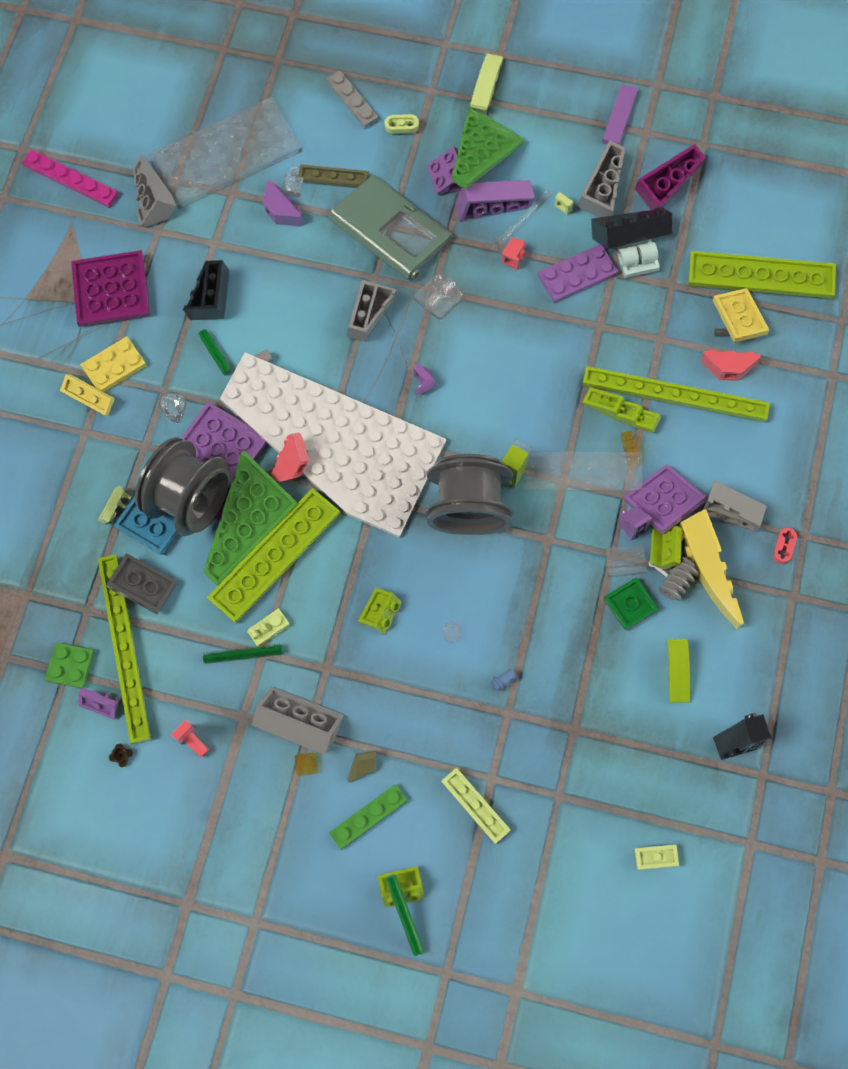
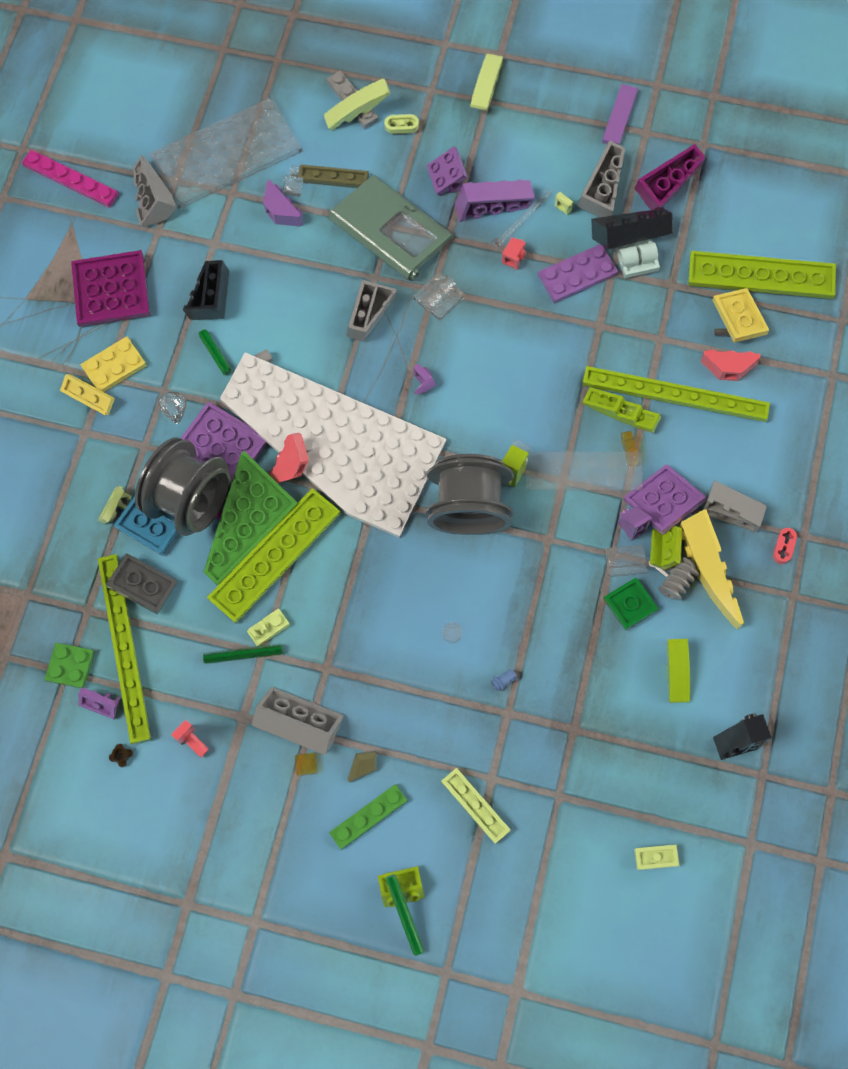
lime bracket [358,587,402,635] -> none
bright green wing [451,106,524,189] -> none
none -> yellowish green slope [324,79,390,130]

